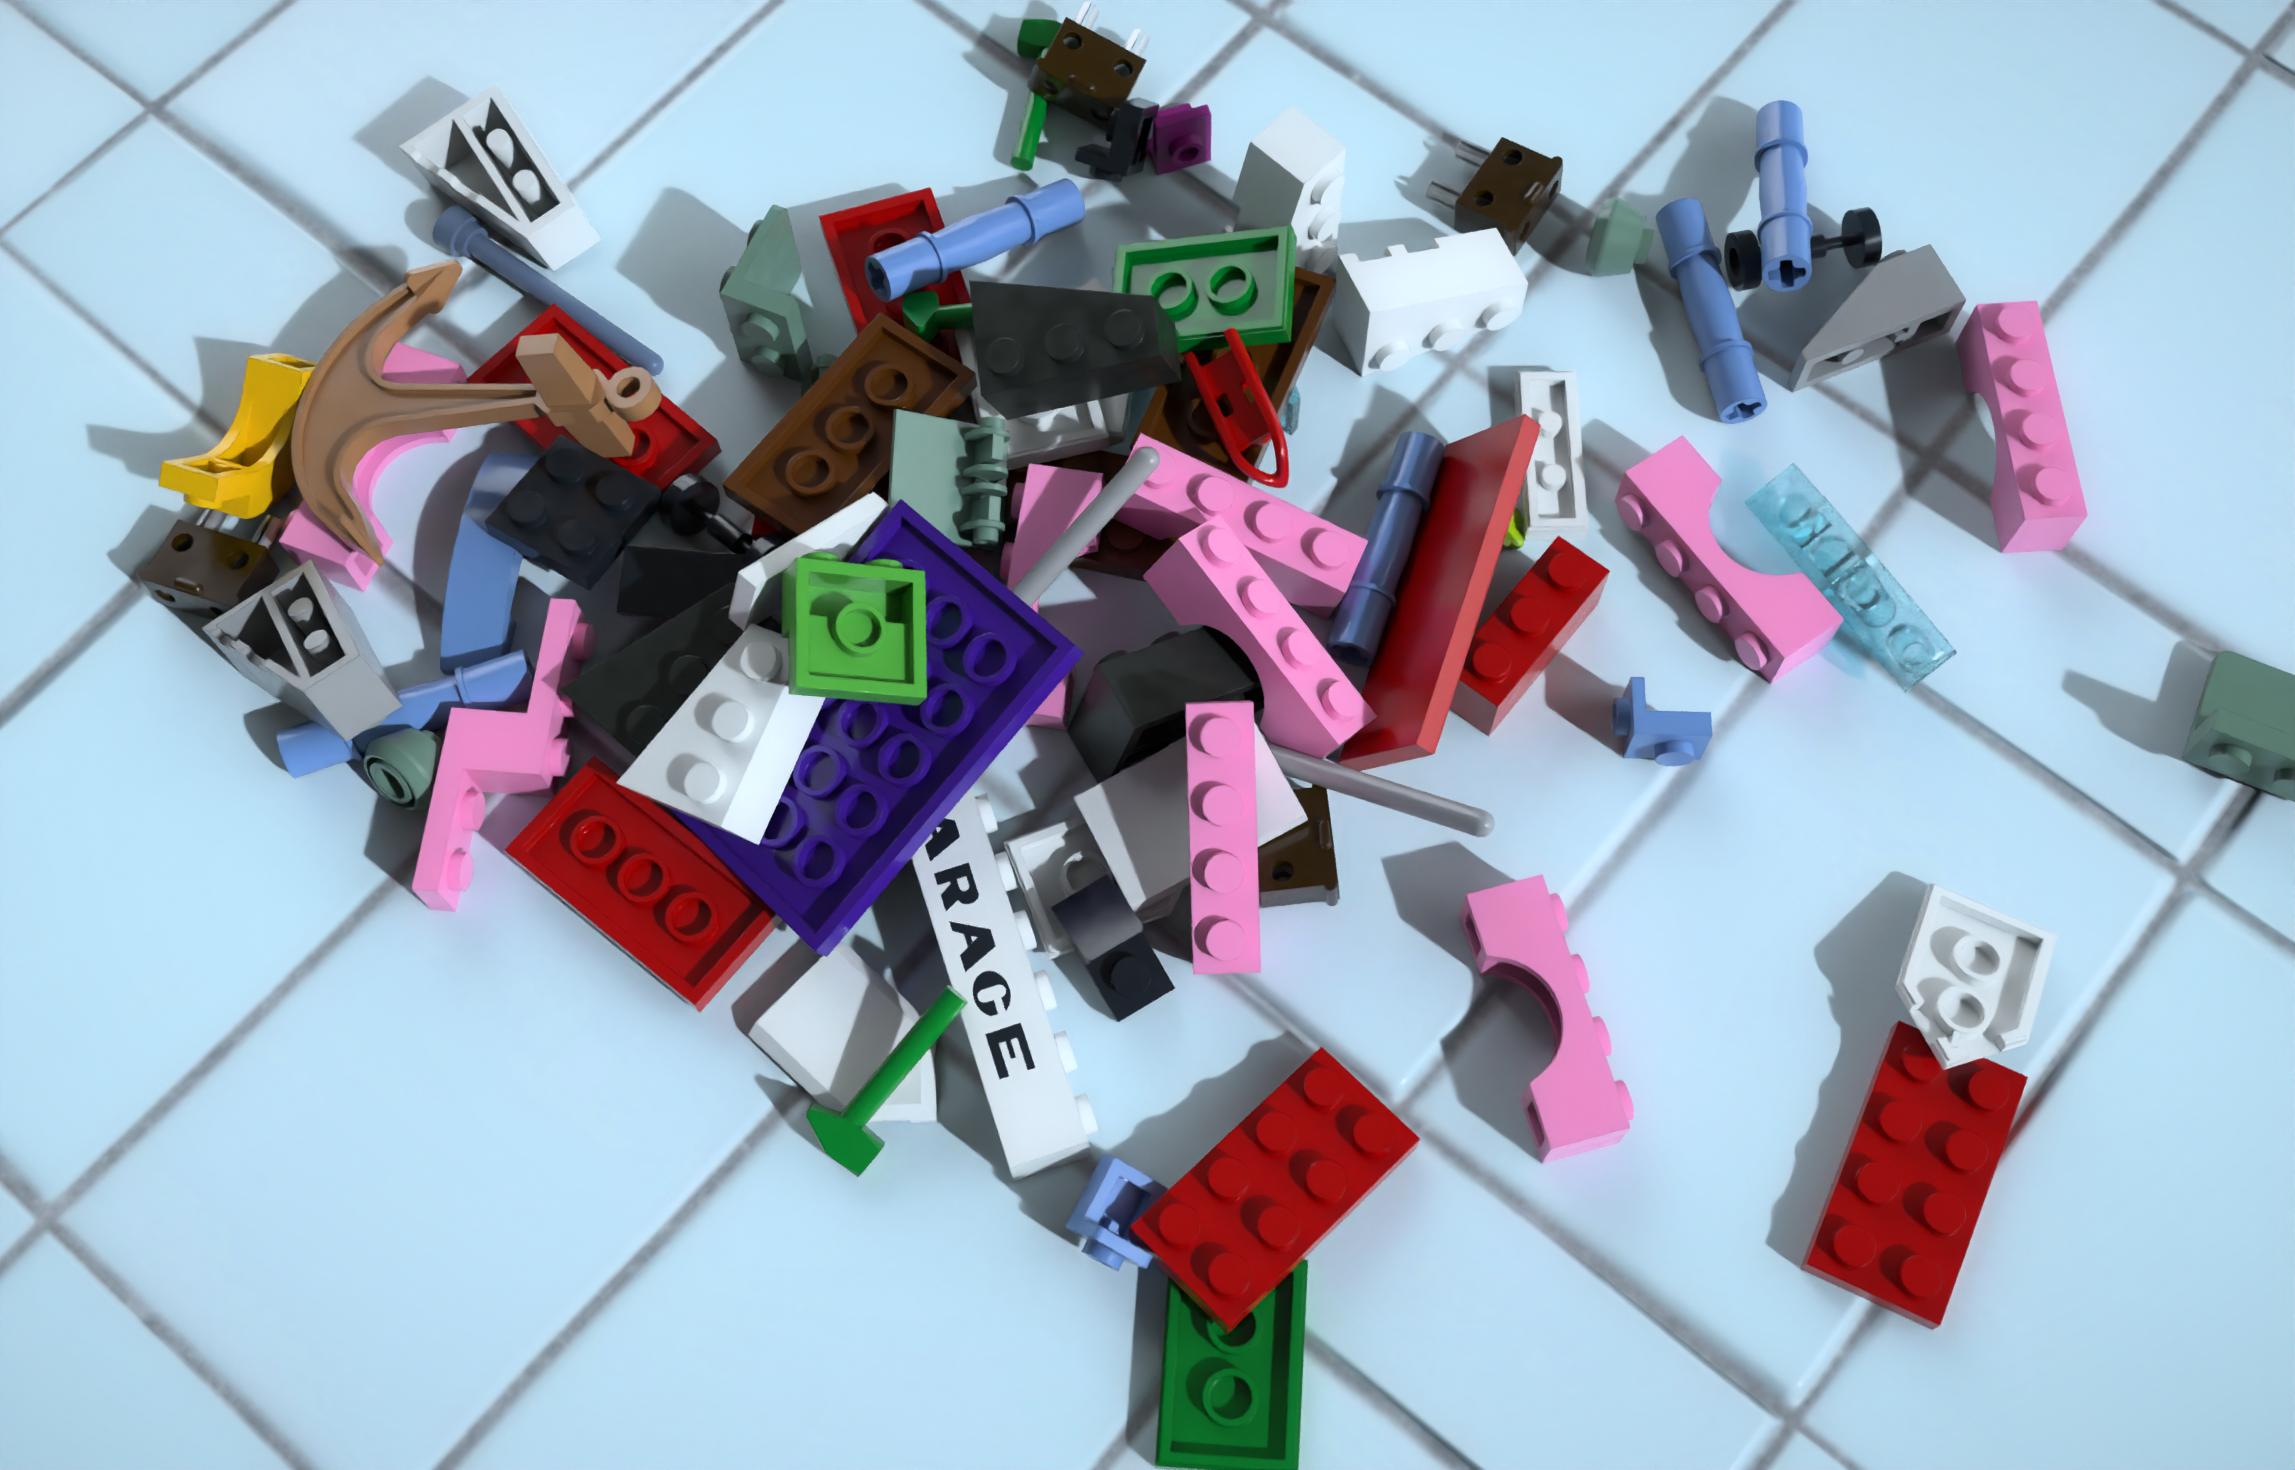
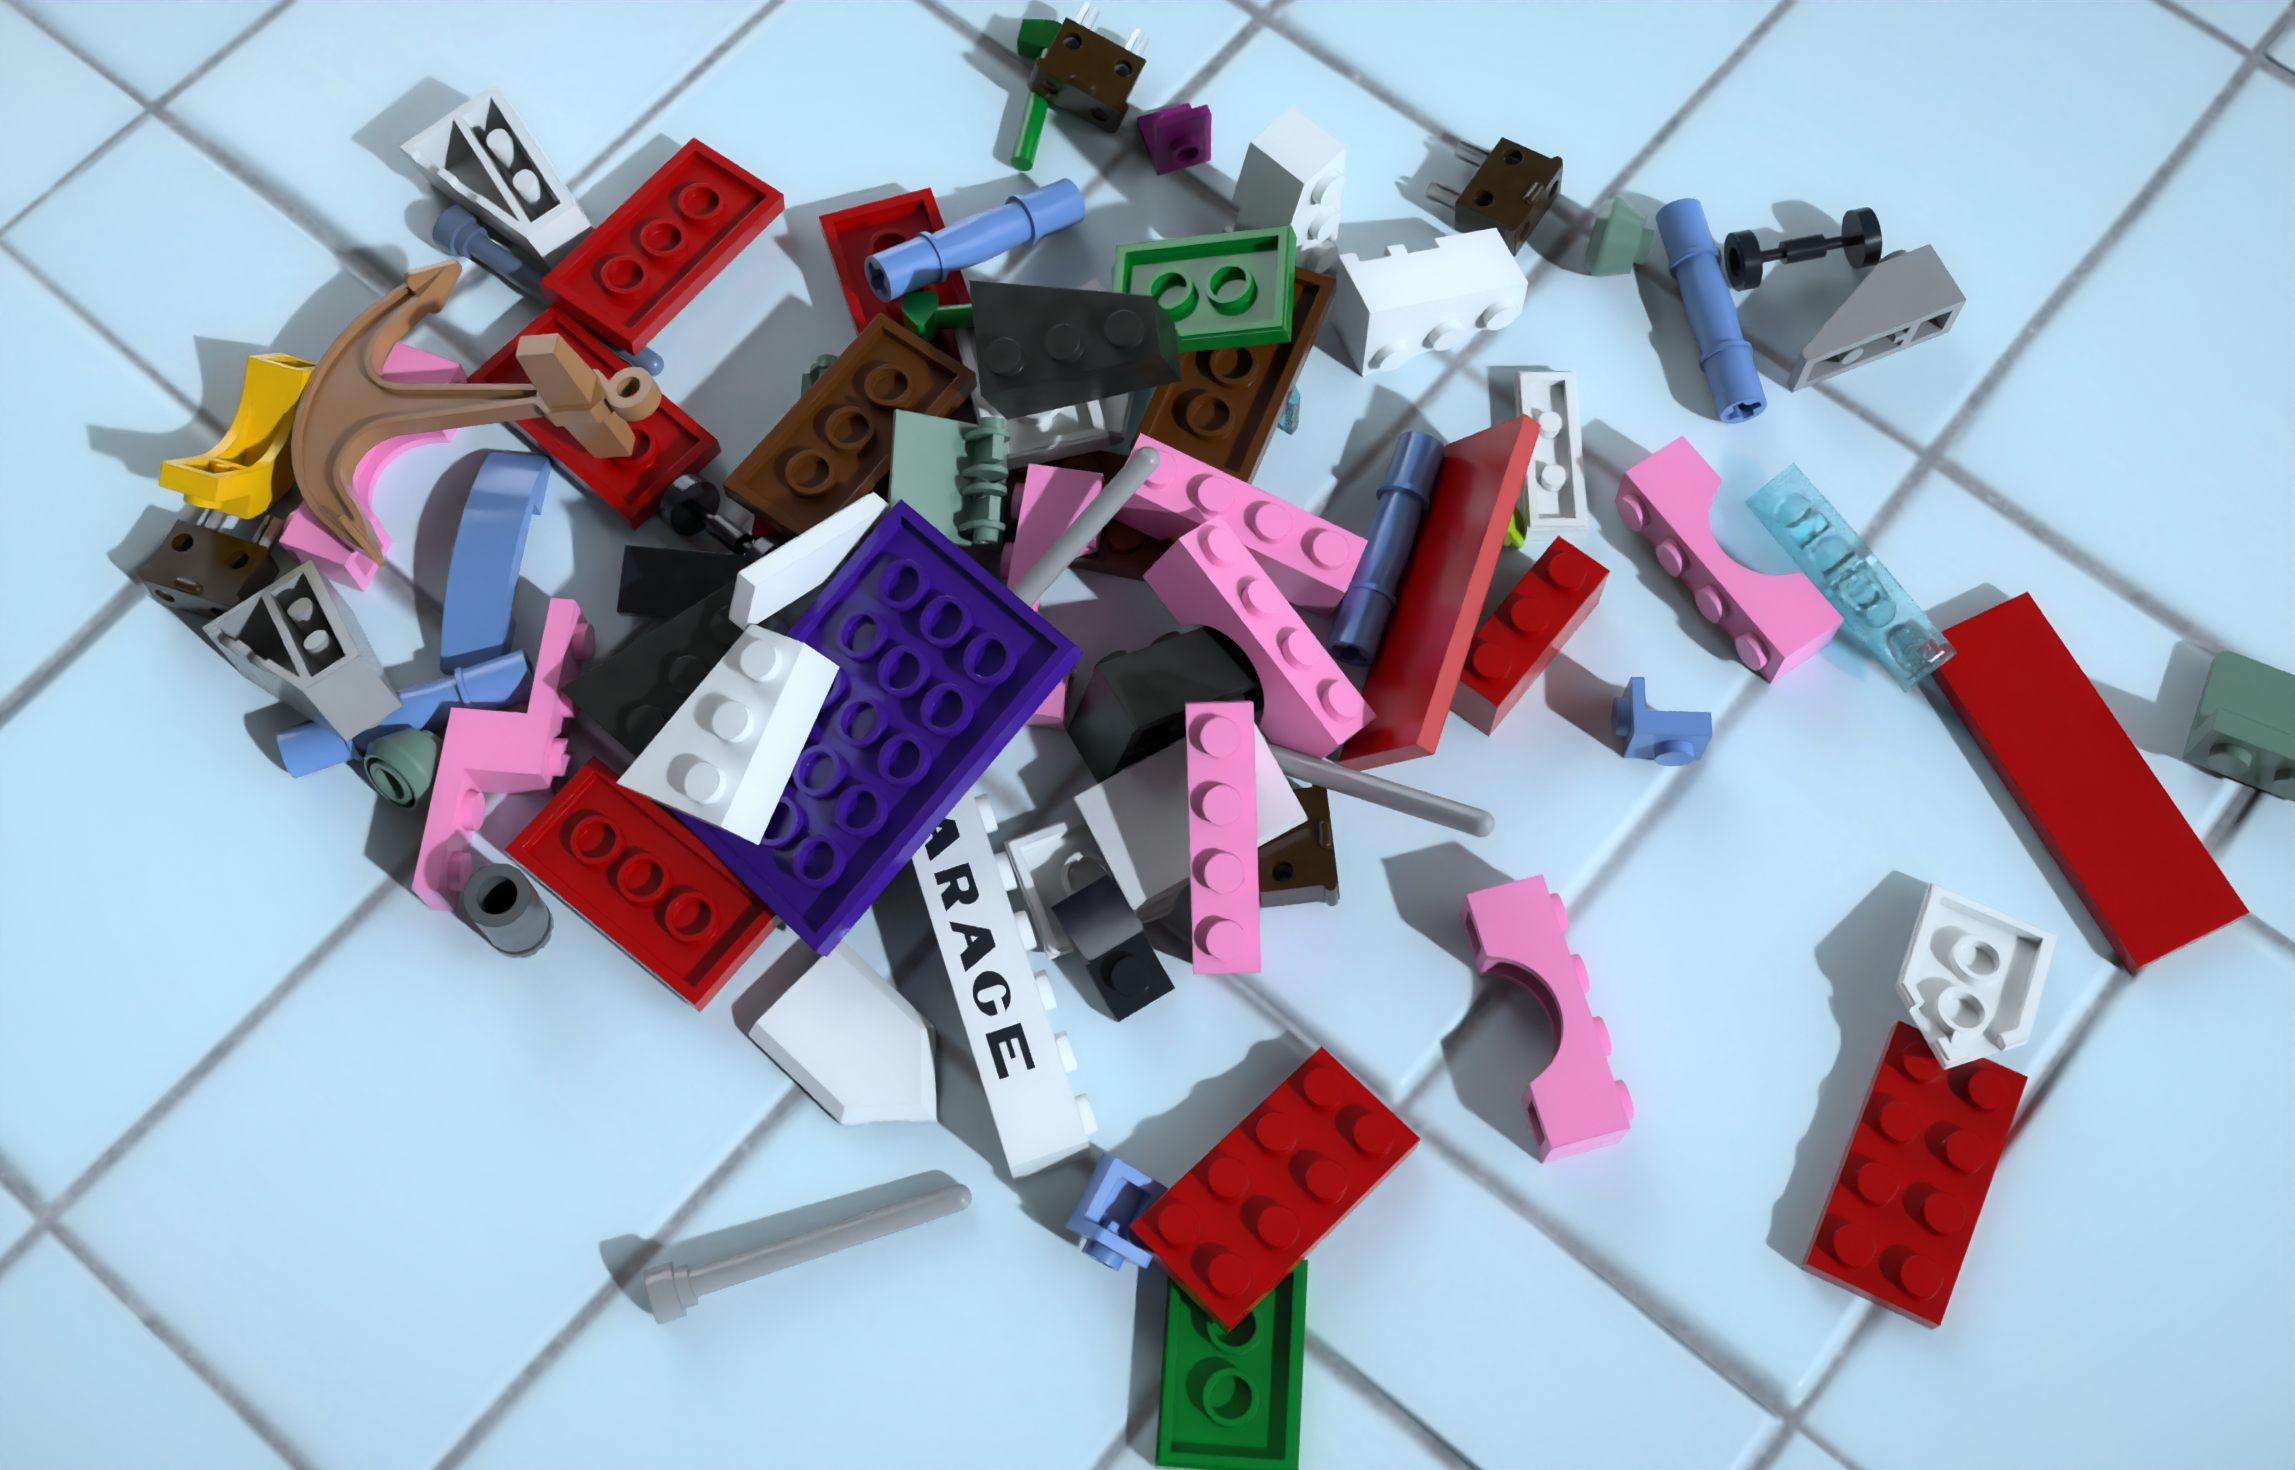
black plate [485,434,662,591] -> none
sand green bracket [719,204,813,383] -> none
bright green plate [782,552,927,705] -> none
green piece [806,985,968,1177] -> none
black bracket [1074,97,1160,182] -> none
red piece [1183,327,1289,488] -> none
medium blue piece [1754,100,1813,292] -> none
bright pink arch [1955,300,2088,553] -> none
none -> dark grey piece [463,863,554,958]
none -> red plate [540,137,785,357]
none -> light grey piece [643,1184,972,1325]
none -> red tile [1915,591,2250,974]

